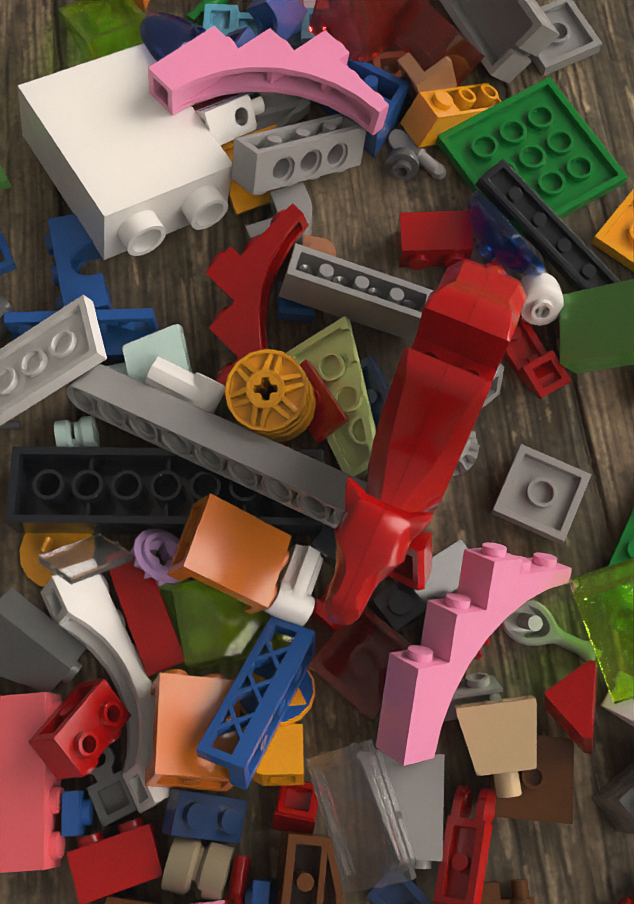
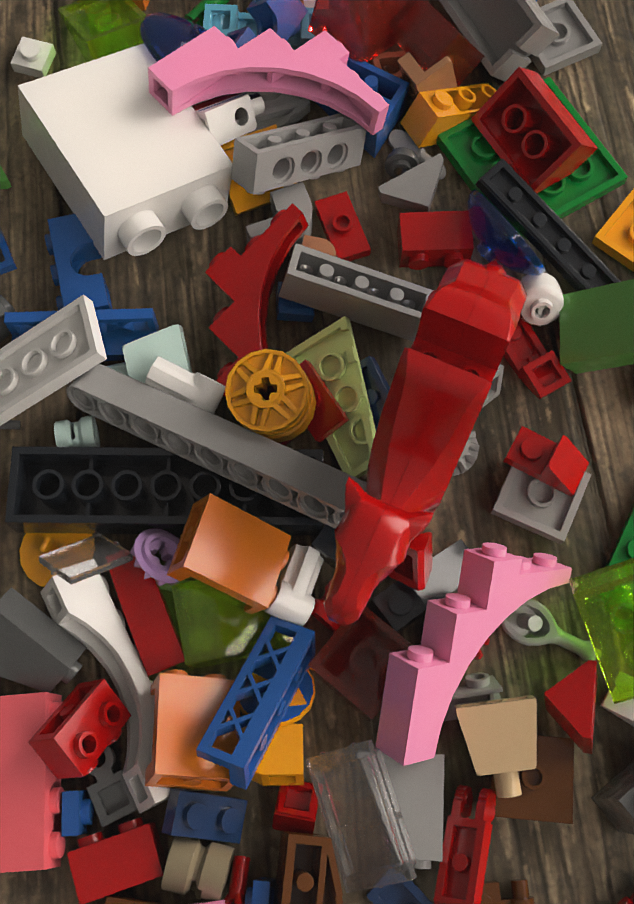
none -> white plate [11,37,56,78]
none -> red plate [314,191,371,262]
none -> light grey slope [378,153,444,212]
none -> red slope [471,67,598,193]
none -> red slope [503,426,589,497]

